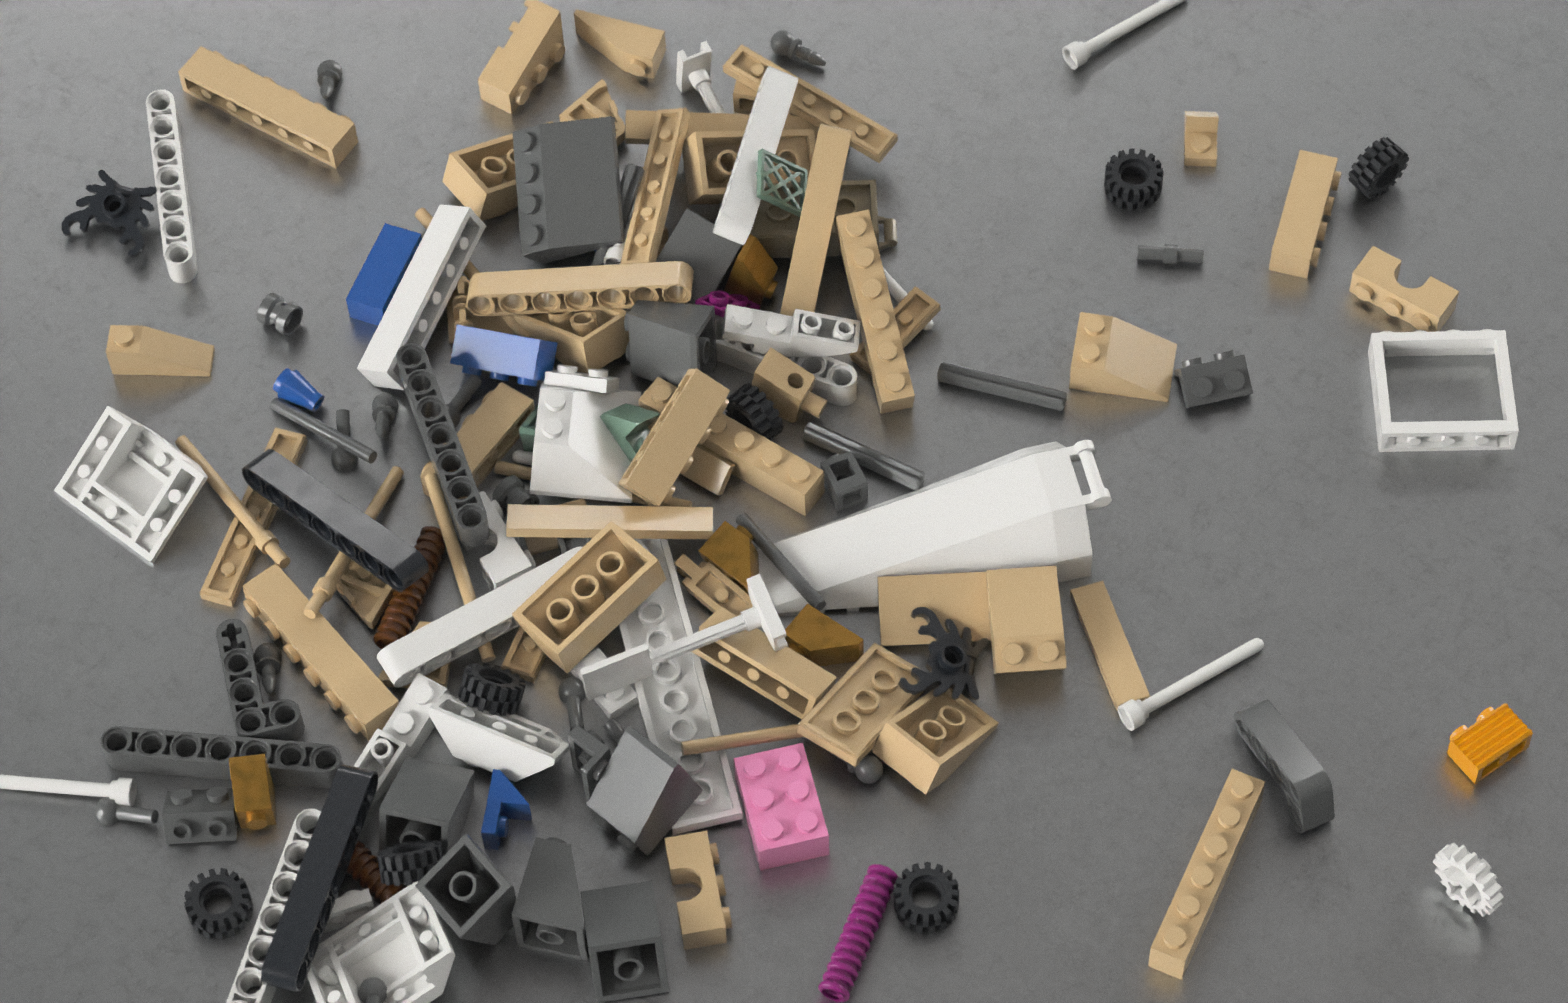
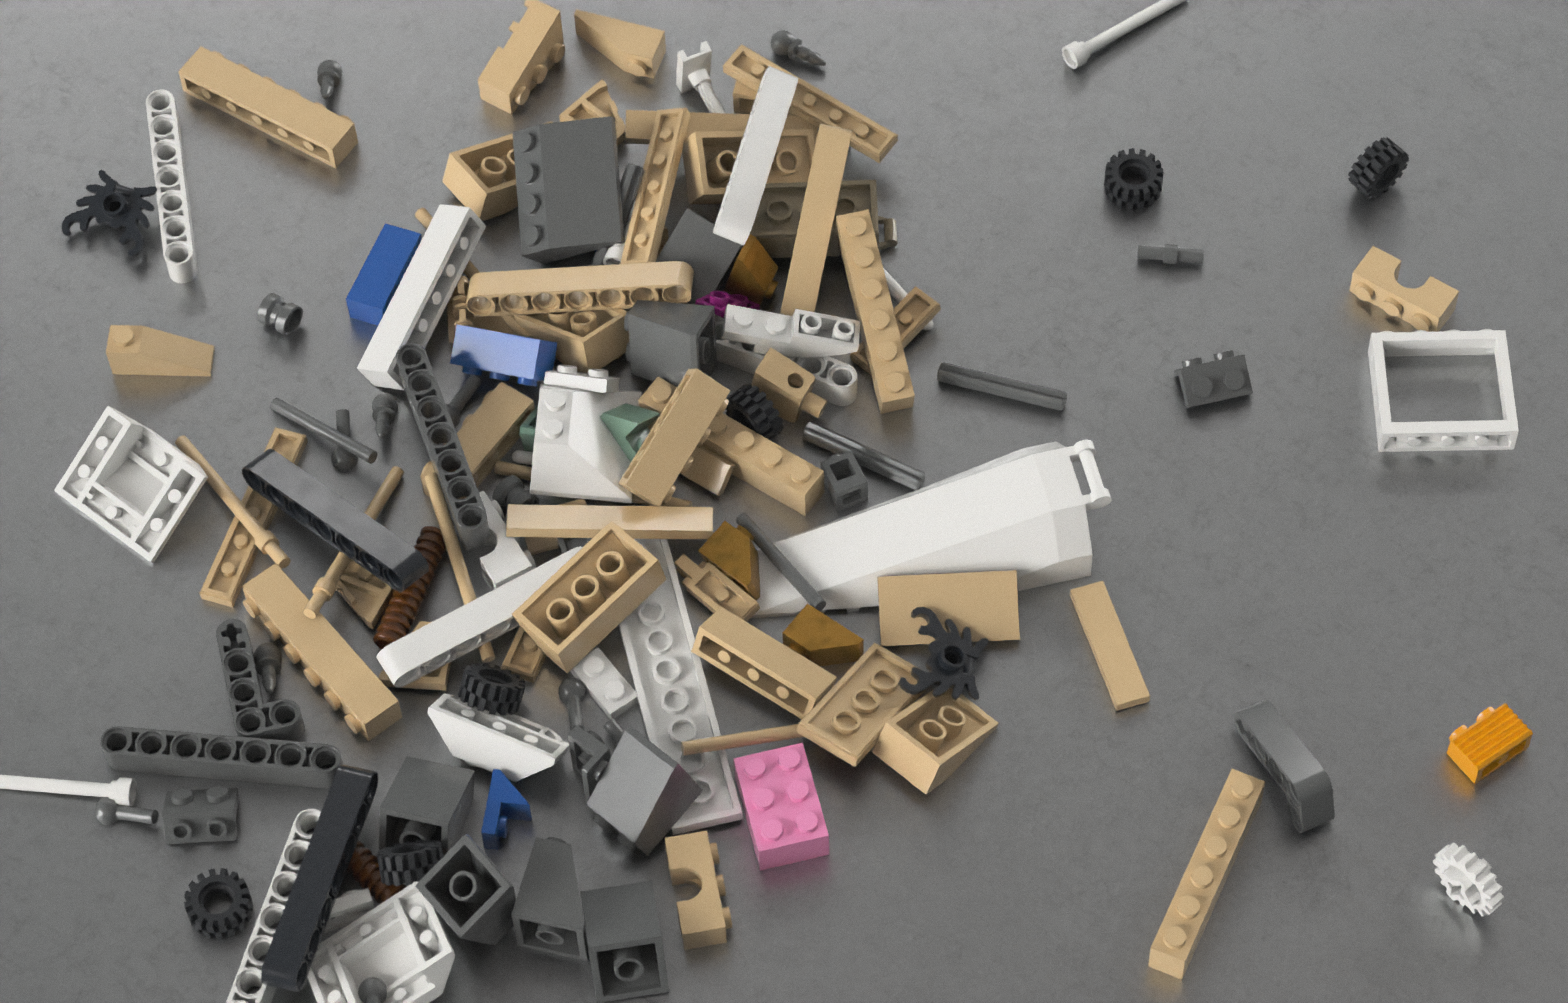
pearl gold slope [229,754,277,830] -> none
blue cone [273,368,324,413] -> none
white slope [353,673,450,806] -> none
white piece [580,574,788,701] -> none
sand green window [756,148,808,217] -> none
magenta piece [818,864,898,1002] -> none
dark grey bar [830,752,883,784] -> none
black tyre [894,862,959,933] -> none
tan slope [986,566,1067,675] -> none
tan slope [1069,312,1177,402] -> none
white piece [1118,638,1264,731] -> none
tan slope [1184,111,1219,167] -> none
tan brick [1269,150,1342,279] -> none

